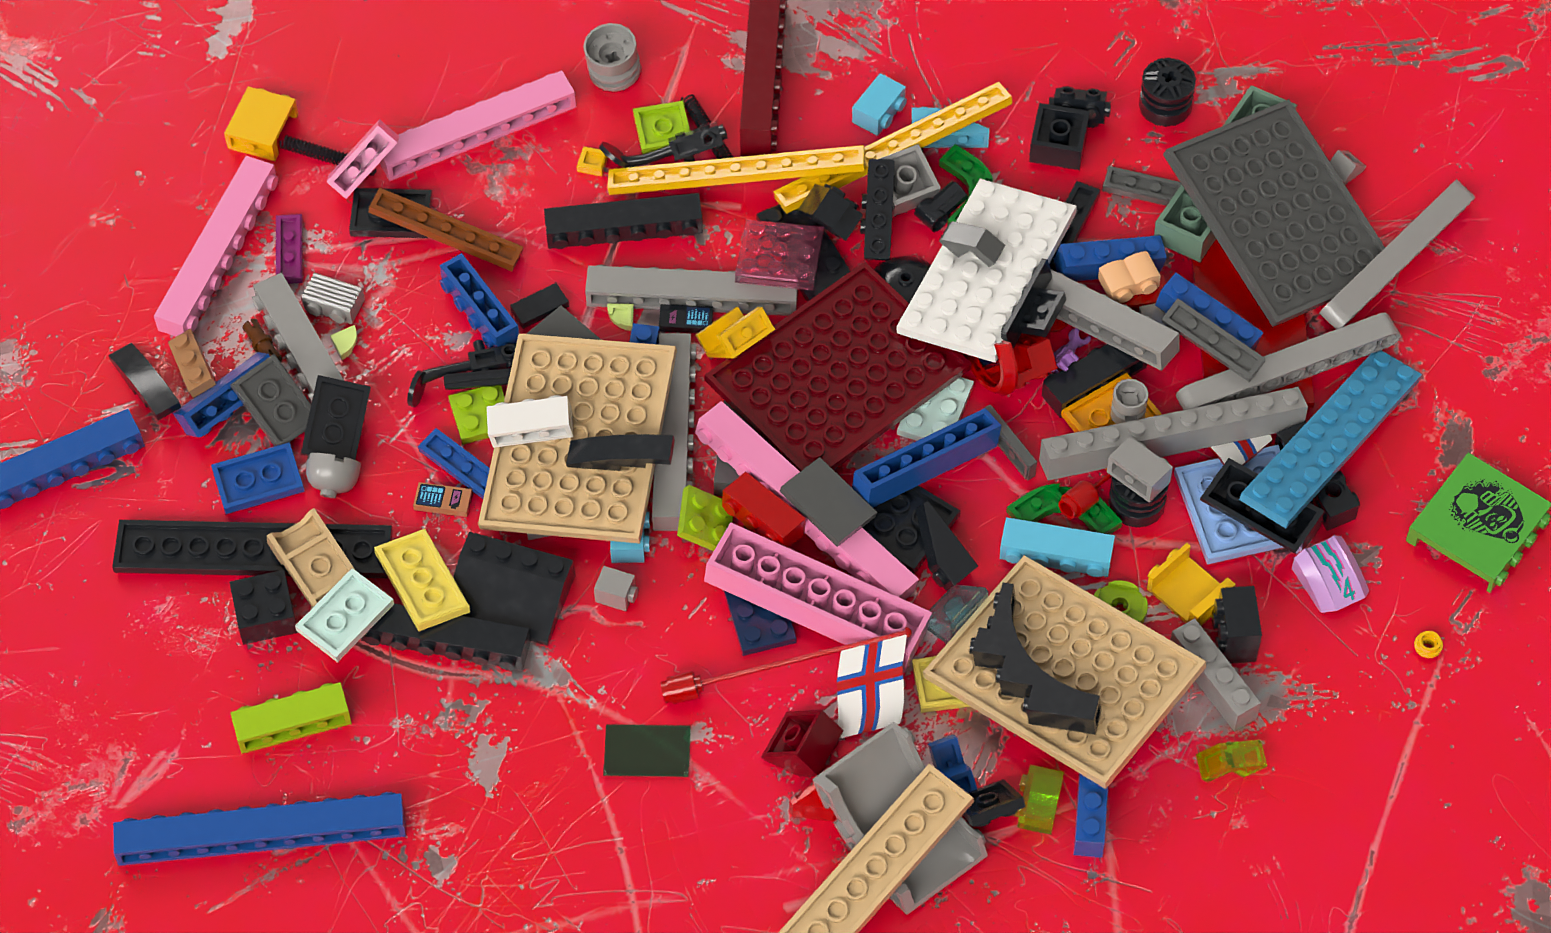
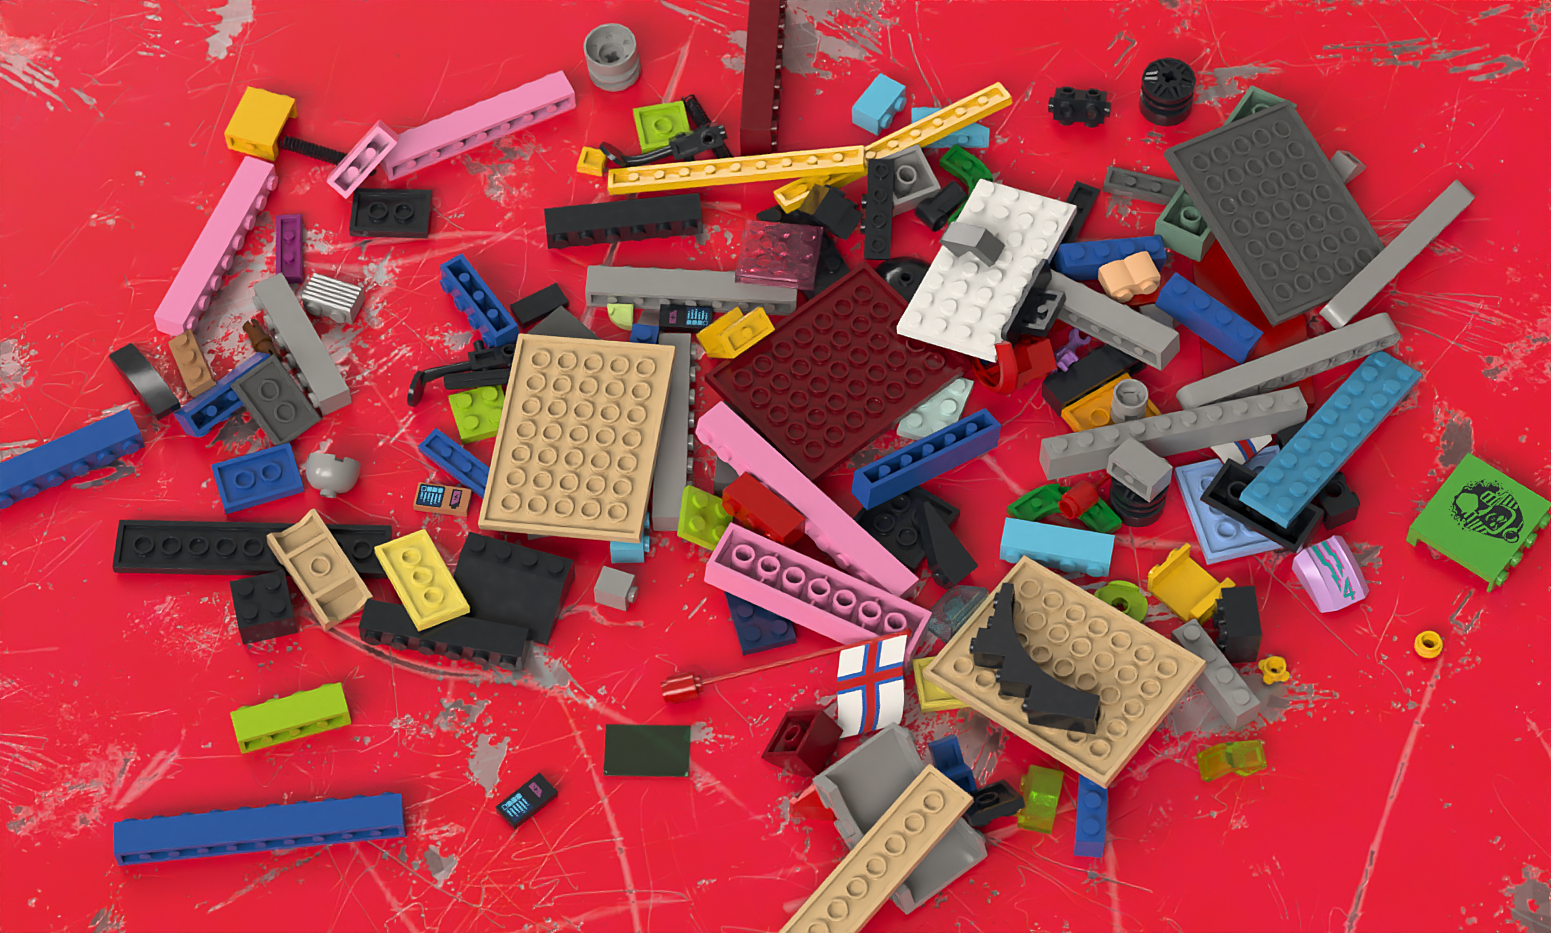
light aqua plate [295,568,394,662] -> none
black plate [300,375,371,460] -> none
yellowish green tile [330,325,358,360] -> none
dark orange plate [368,188,523,272] -> none
white brick [487,395,574,448] -> none
black slope [566,434,675,471] -> none
dark grey tile [780,457,877,547] -> none
dark grey tile [983,404,1037,481] -> none
black brick [1029,103,1090,170] -> none
dark grey plate [1162,298,1265,382] -> none
none -> tile [495,772,558,830]
none -> yellow plate [1258,656,1290,685]

